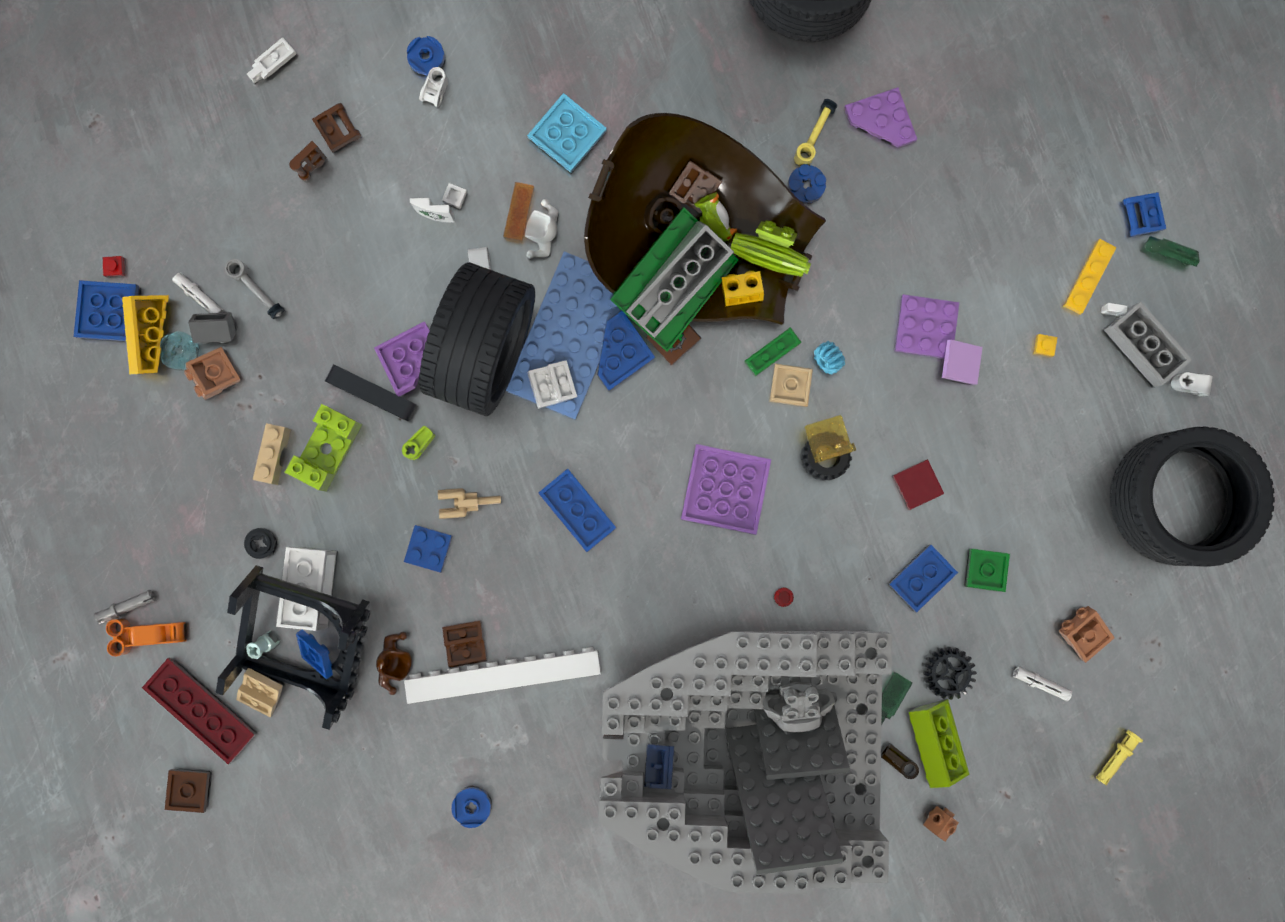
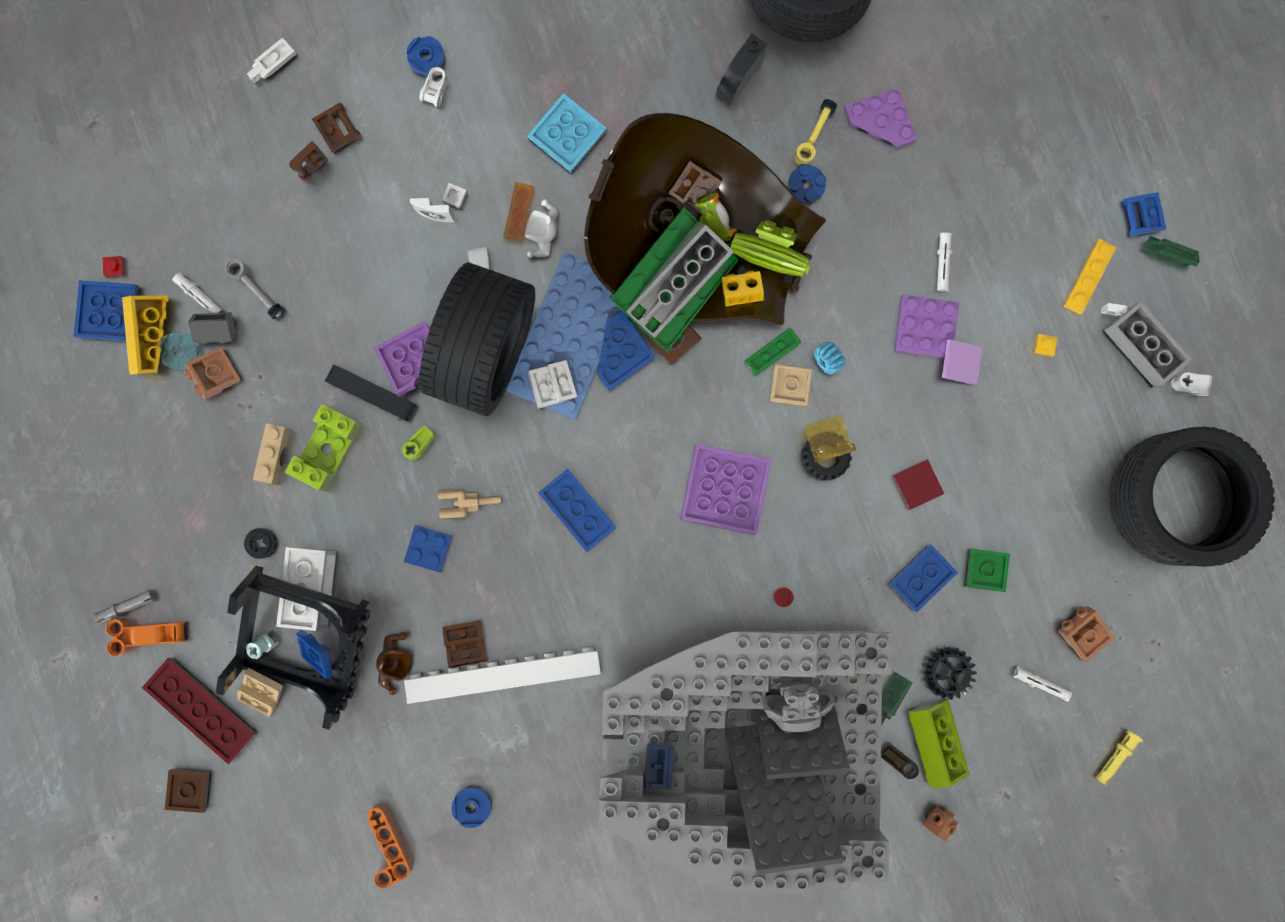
none -> orange beam [367,804,413,889]
none -> black brick [716,33,767,106]
none -> white pin [937,233,953,291]

